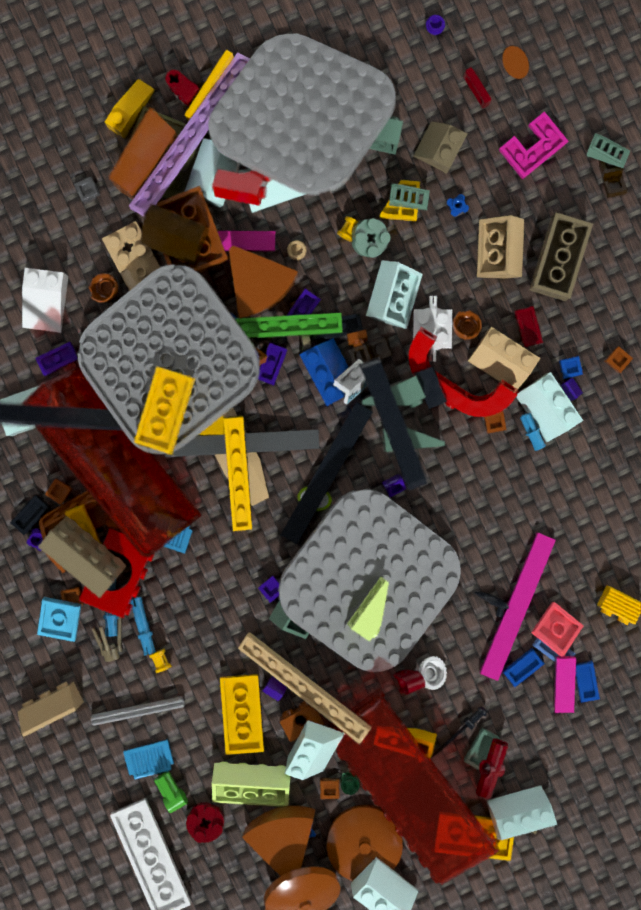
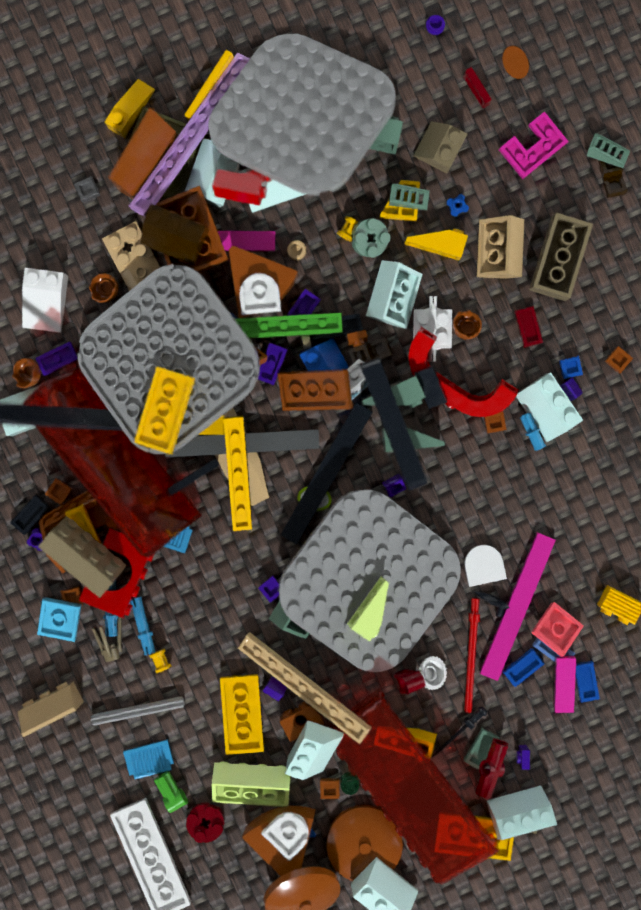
dark red piece [165,70,200,107] -> none
tan slope [468,327,540,389] -> none
none -> dark orange hair [12,358,41,389]
none -> black tile [165,459,219,498]
none -> white tile [240,273,281,315]
none -> white tile [261,812,309,861]
none -> dark orange tile [277,369,353,411]
none -> yellow slope [405,229,468,261]
none -> white tile [464,545,507,587]
none -> red bar [464,598,480,713]
none -> dark purple plate [516,745,530,770]

